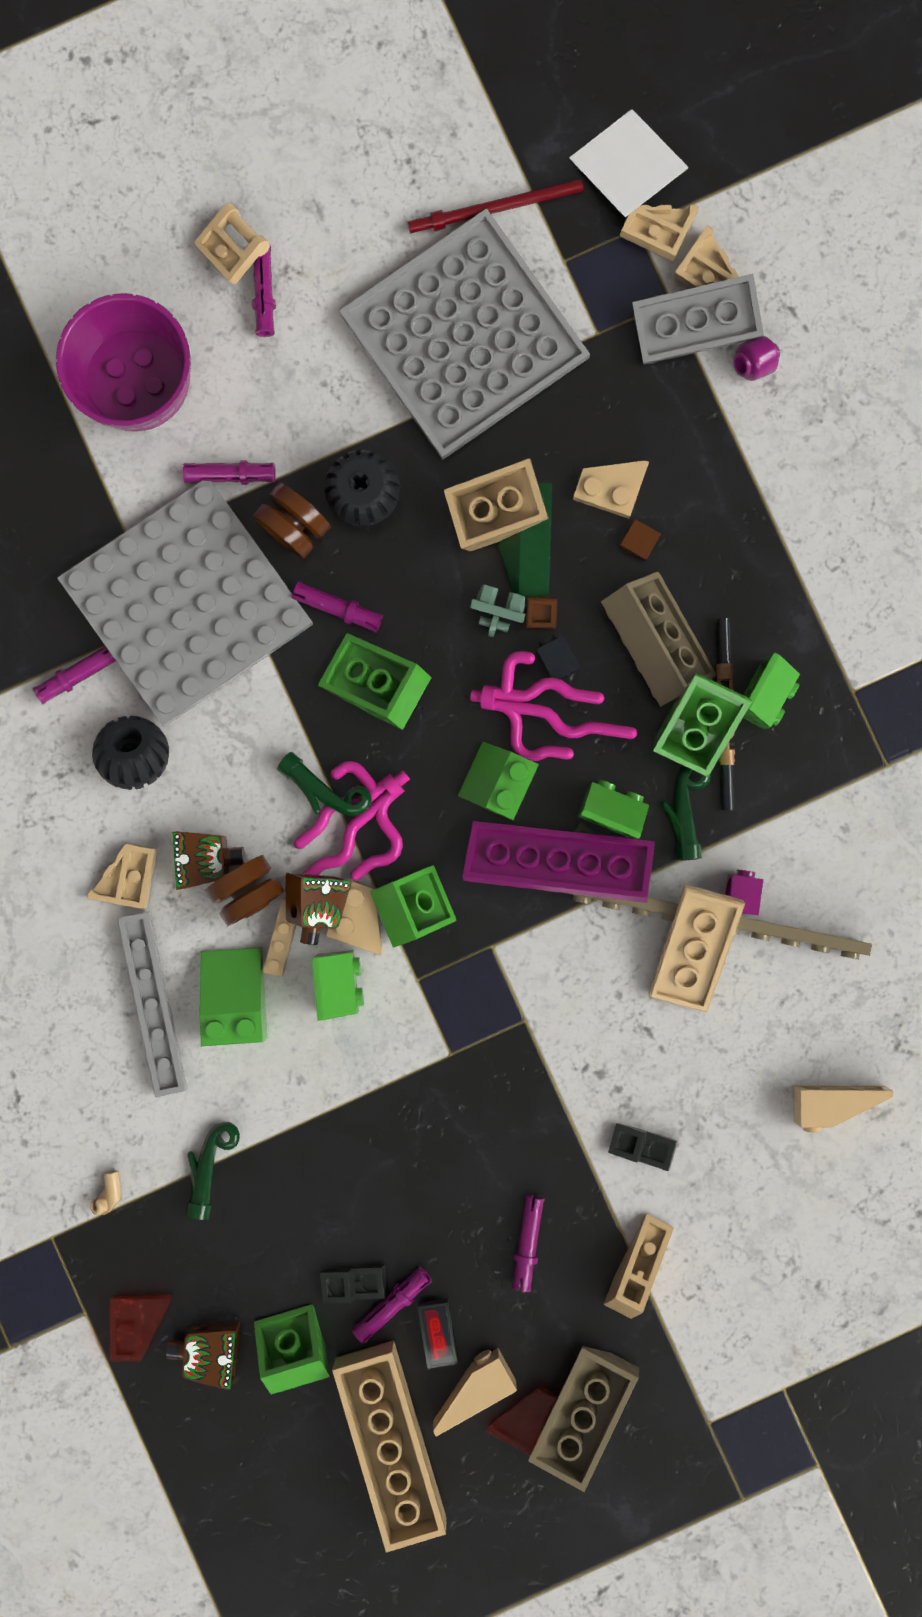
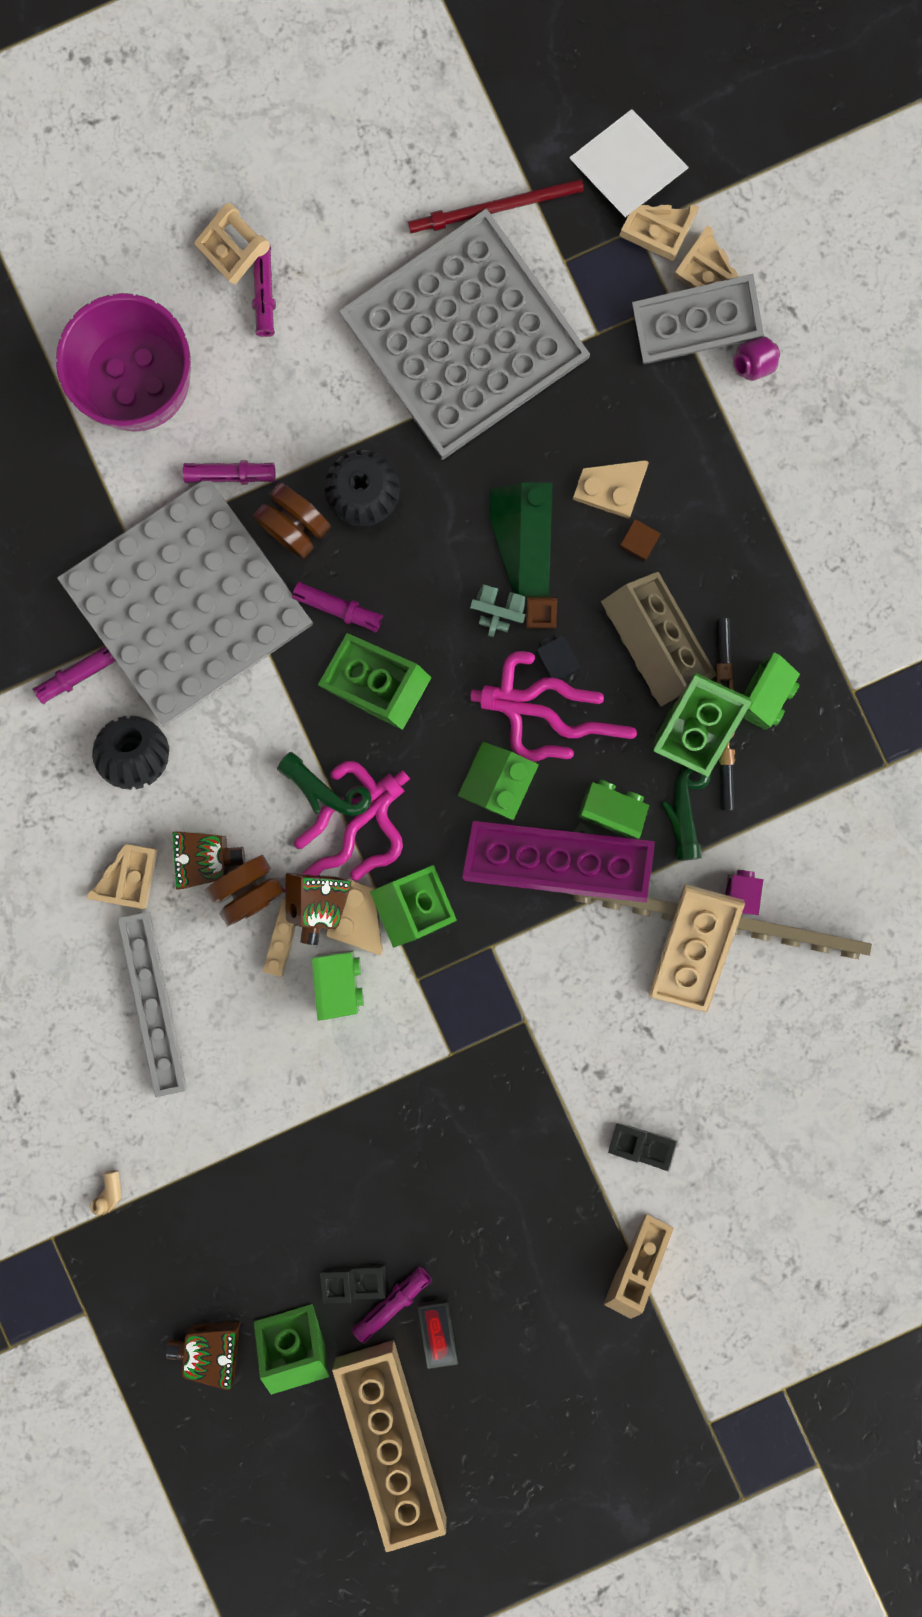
clear red wing [110,1296,172,1361] -> none
dark green plant [185,1122,240,1220] -> none
bright green slope [199,947,268,1047] -> none
tan slope [433,1348,517,1437] -> none
tan slope [444,459,548,551] -> none
clear red wing [486,1386,558,1455] -> none
magenta pin [512,1195,545,1292] -> none
dark tan slope [528,1346,639,1492] -> none
tan slope [794,1086,893,1133] -> none

